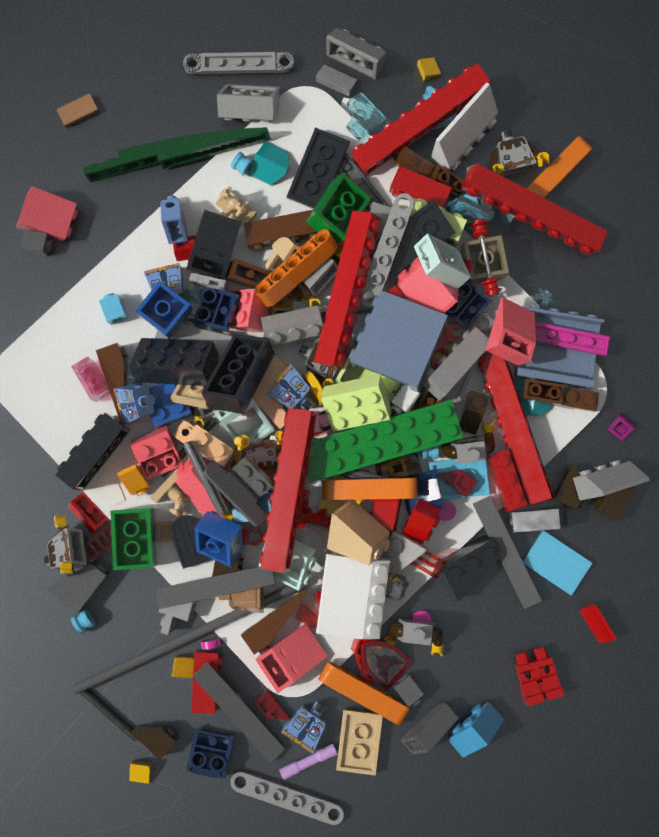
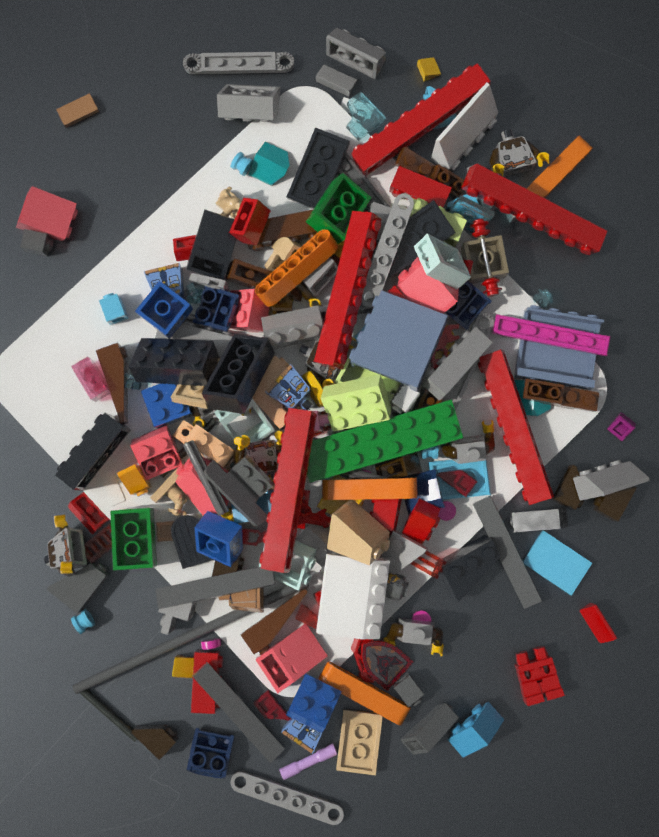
dark green slope [83,127,271,183] -> none
medium blue torso [114,384,155,425] -> none
yellow slope [129,760,152,784] -> none
medium blue torso [160,195,188,244] -> none
dark brown slope [459,391,490,435] -> none
coral slope [486,297,536,365] -> none
red brick [486,449,527,511] -> none
none -> red brick [229,198,271,246]
none -> blue brick [286,674,342,733]

